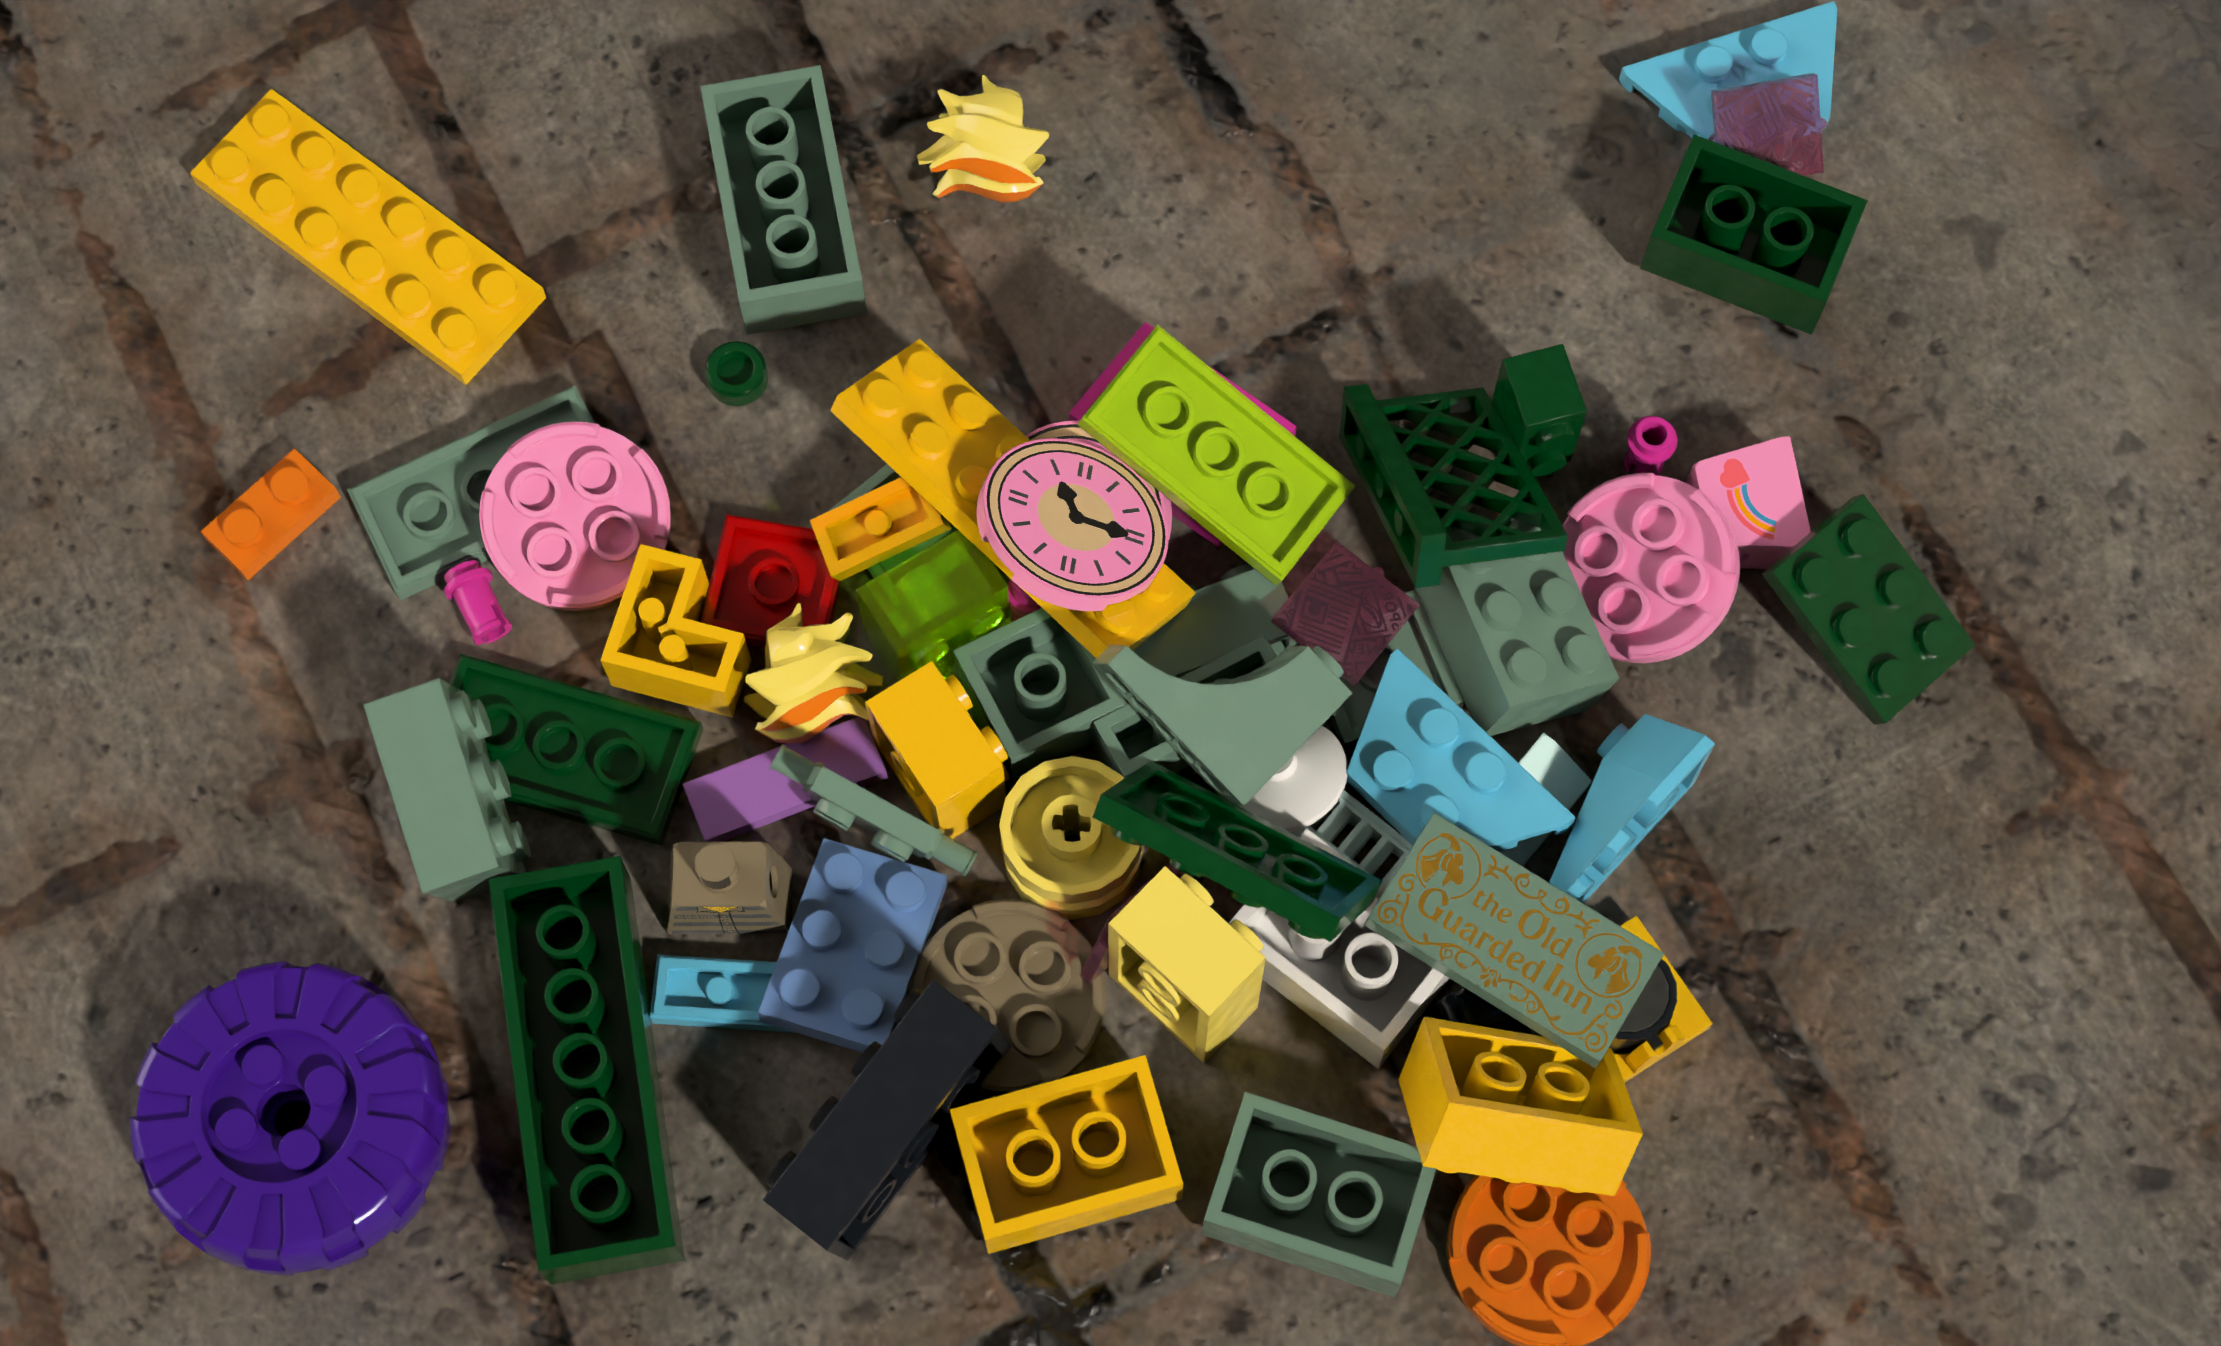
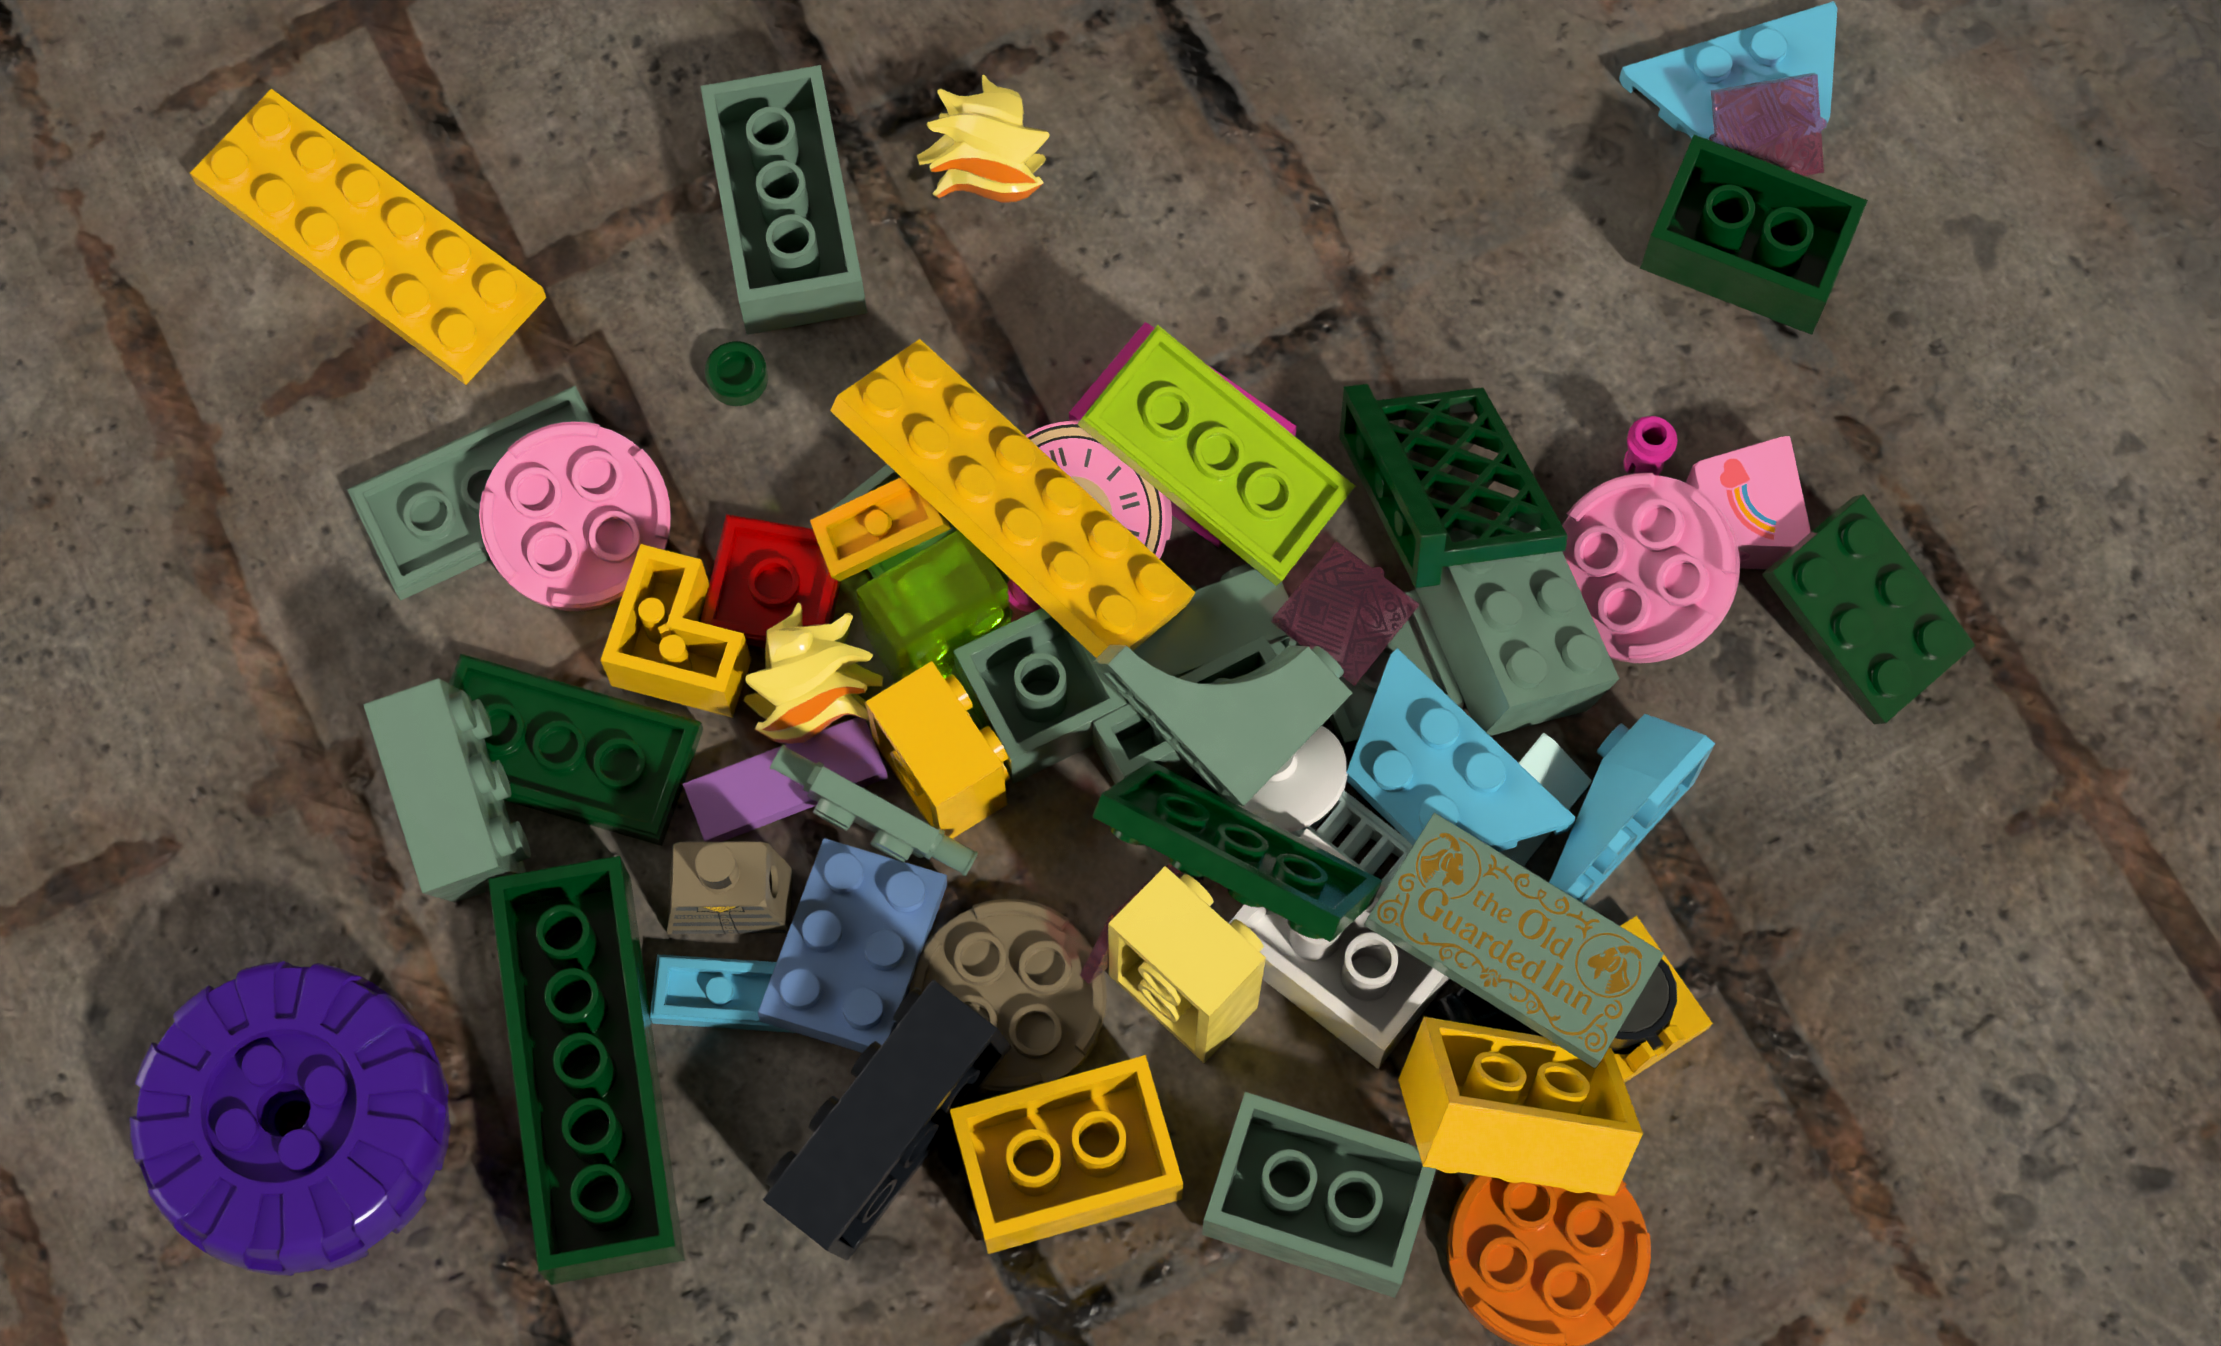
orange plate [200,448,341,581] -> none
dark pink pin [444,560,512,645] -> none
tile [976,438,1169,611] -> none
light yellow wheel [999,756,1144,920] -> none
dark green brick [1492,344,1587,476] -> none

